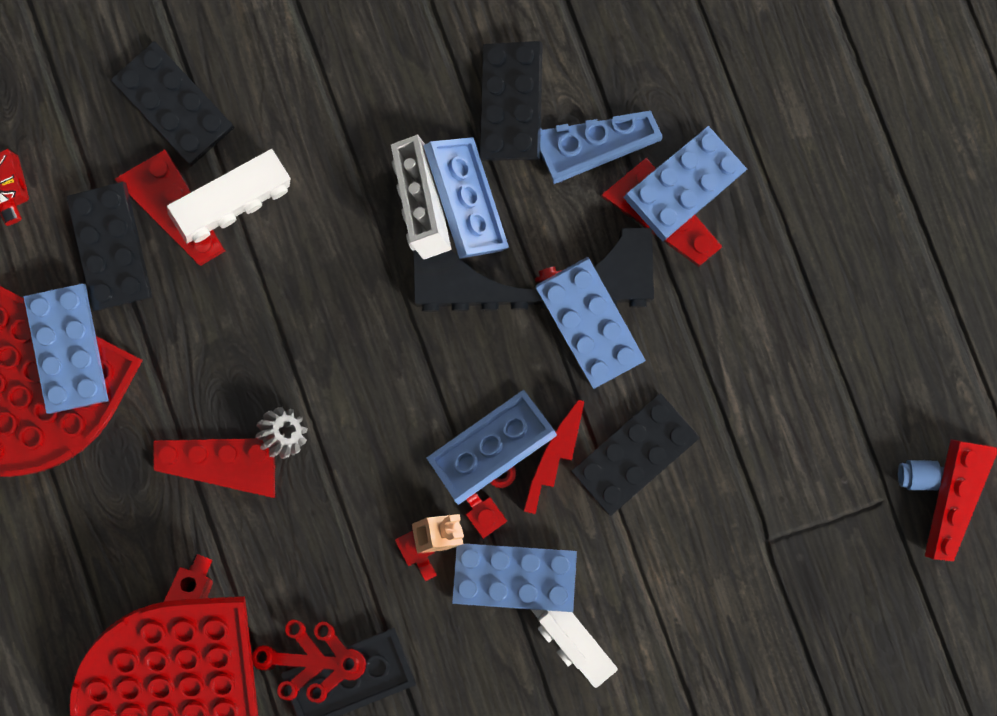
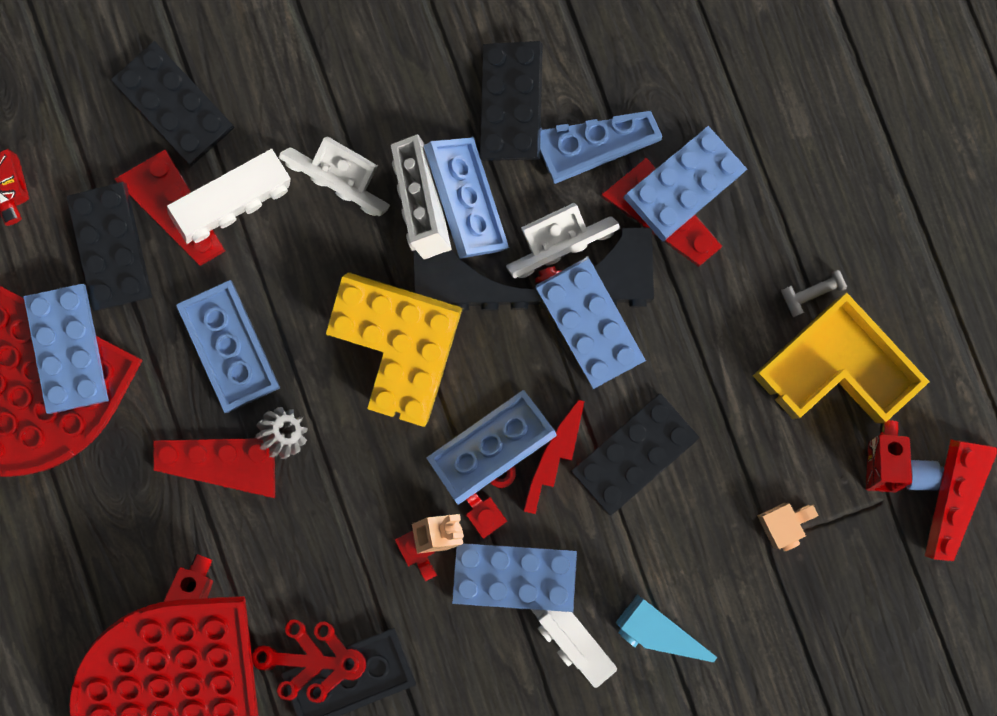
none -> medium blue plate [176,280,280,413]
none -> white bracket [279,136,390,216]
none -> yellow piece [326,272,463,427]
none -> white bracket [506,203,620,278]
none -> medium azure slope [616,594,717,662]
none -> yellow piece [753,293,930,424]
none -> light nougat brick [757,503,819,551]
none -> light grey piece [781,270,847,317]
none -> red torso [866,420,912,493]

